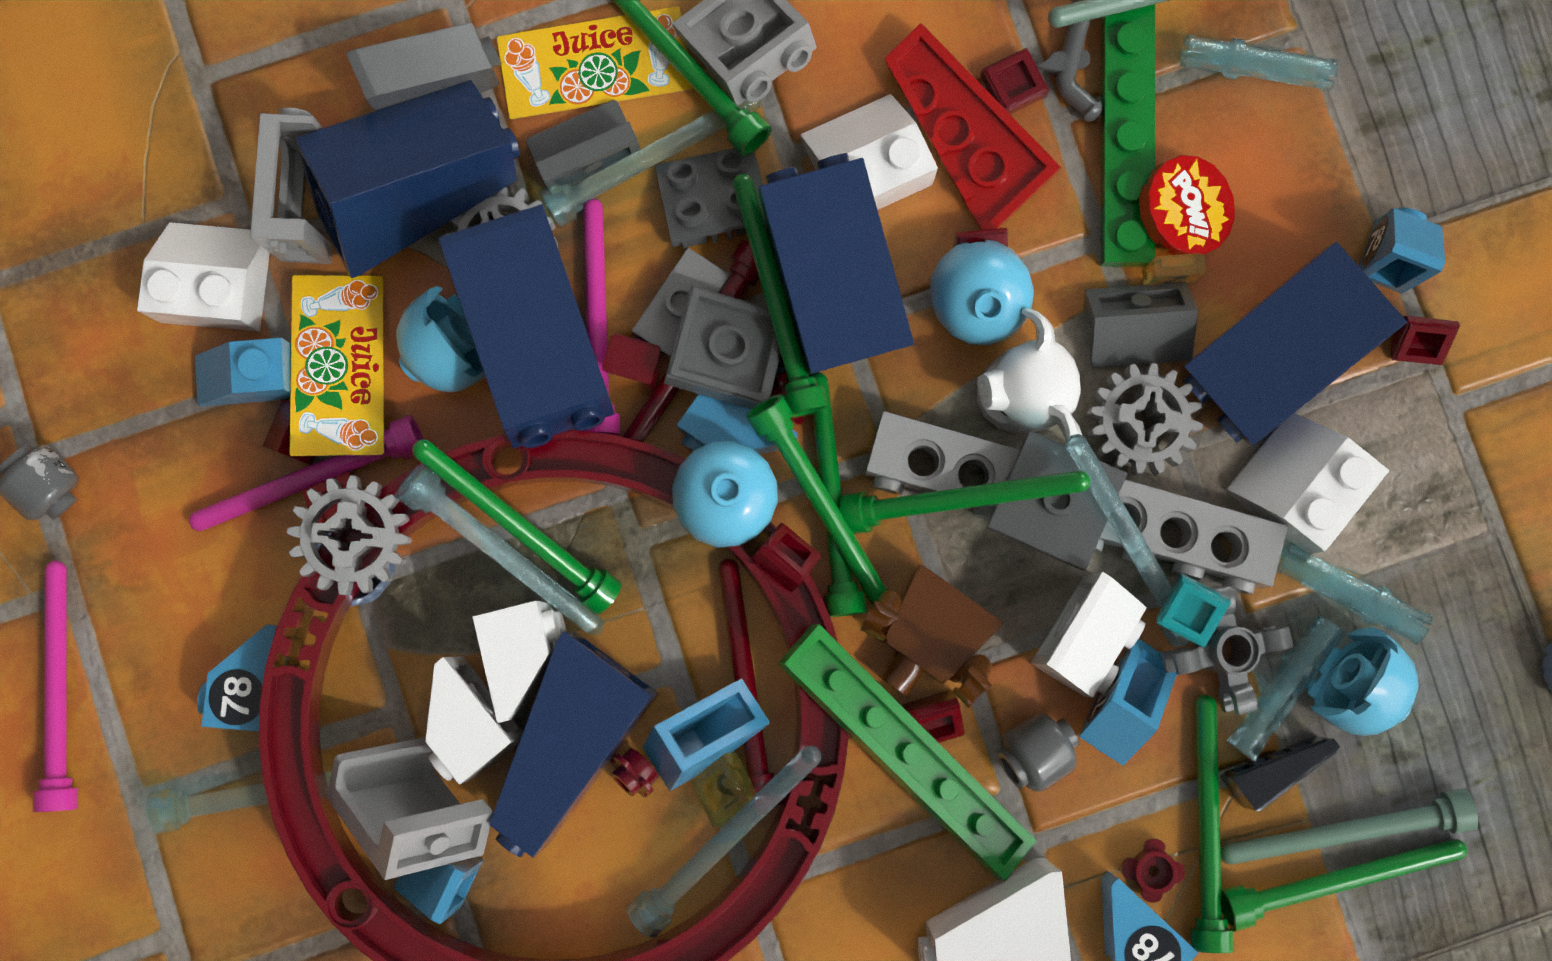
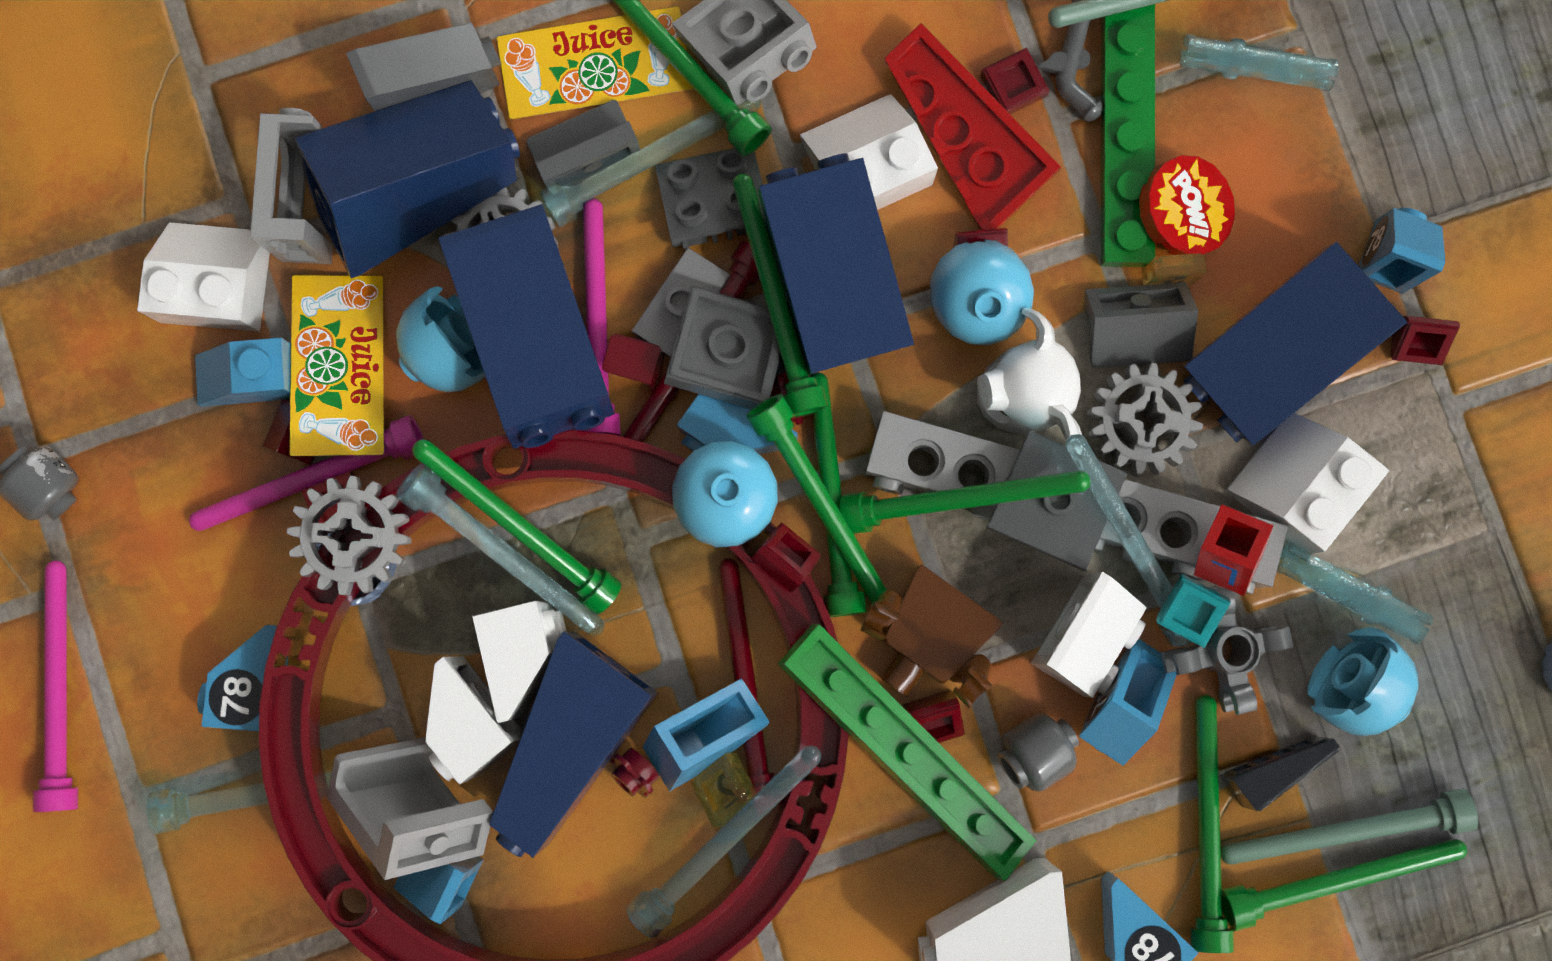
dark red plate [1121,838,1185,903] -> none
clear light blue pin [1227,615,1346,761] -> none
none -> red brick [1193,504,1274,596]

